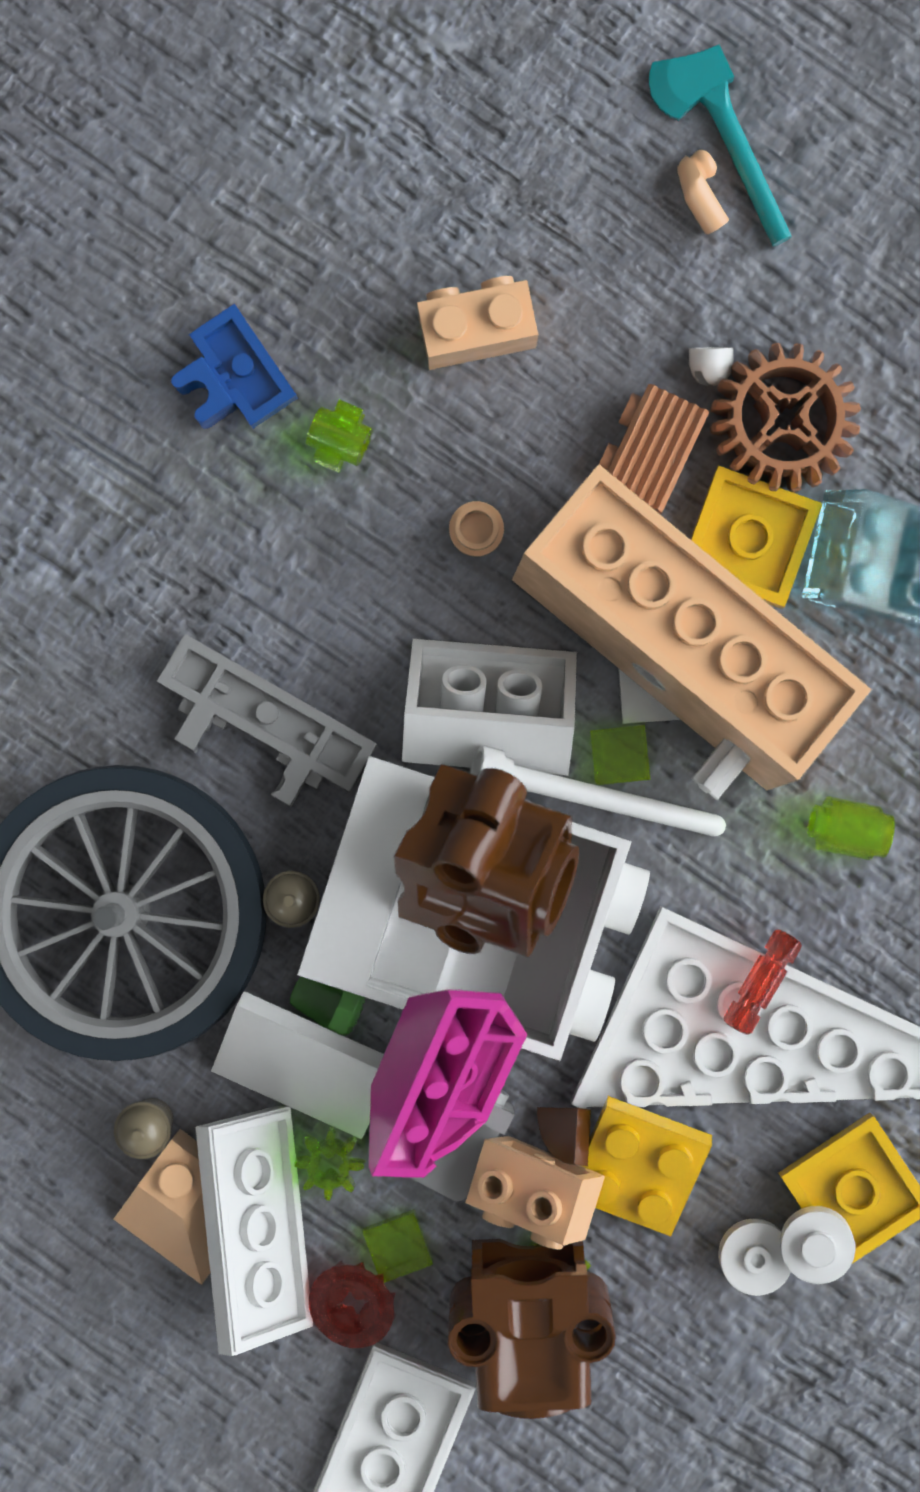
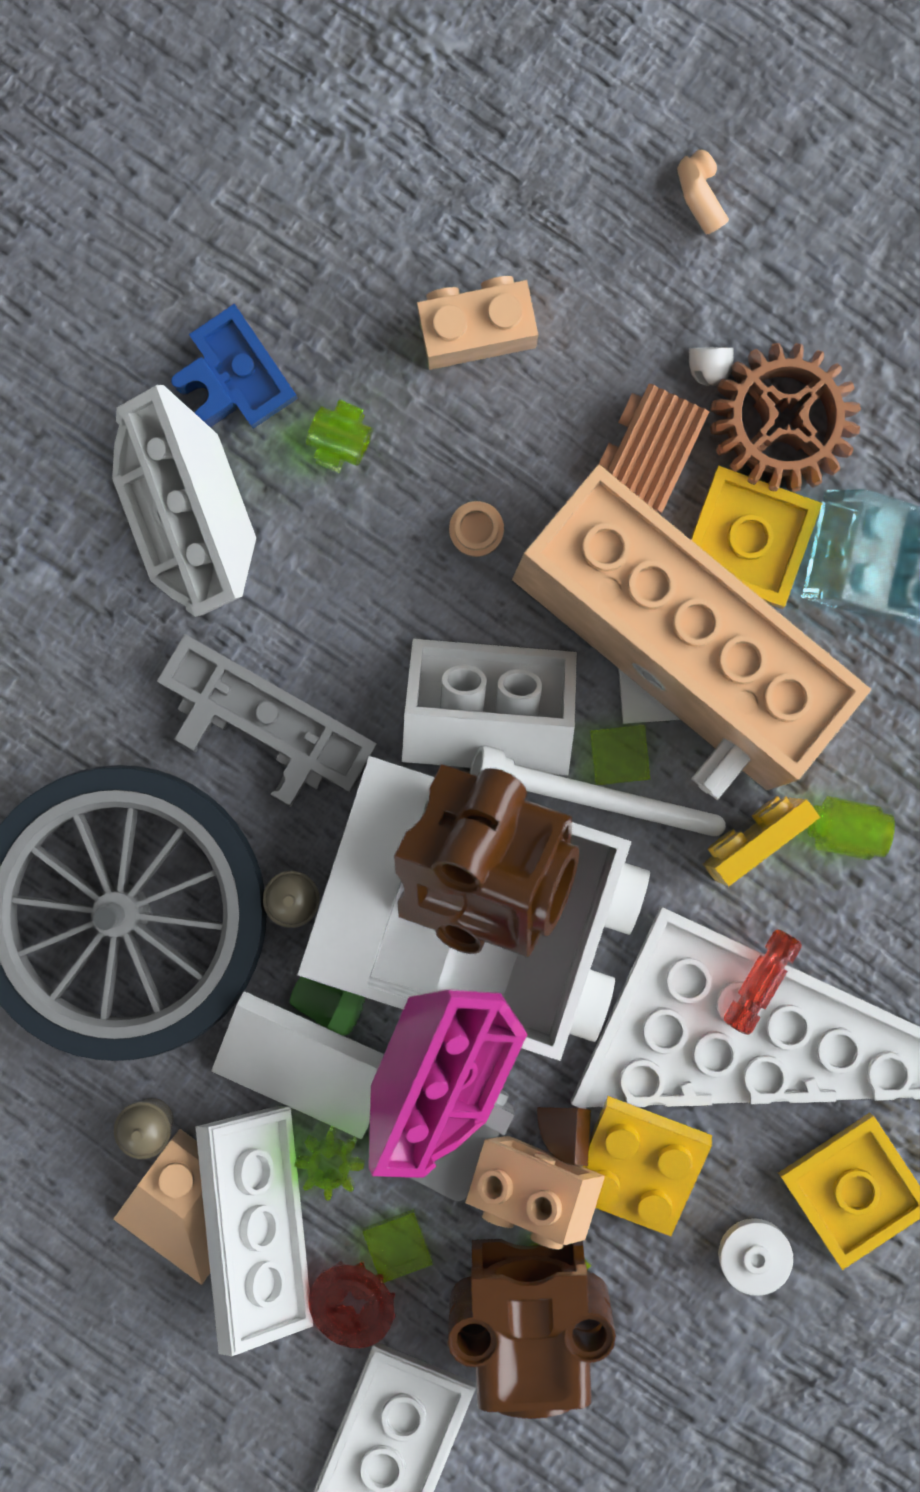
teal piece [649,44,792,247] -> none
white wheel [780,1206,855,1284] -> none
none -> white wedge [112,385,256,617]
none -> yellow plate [702,796,820,887]

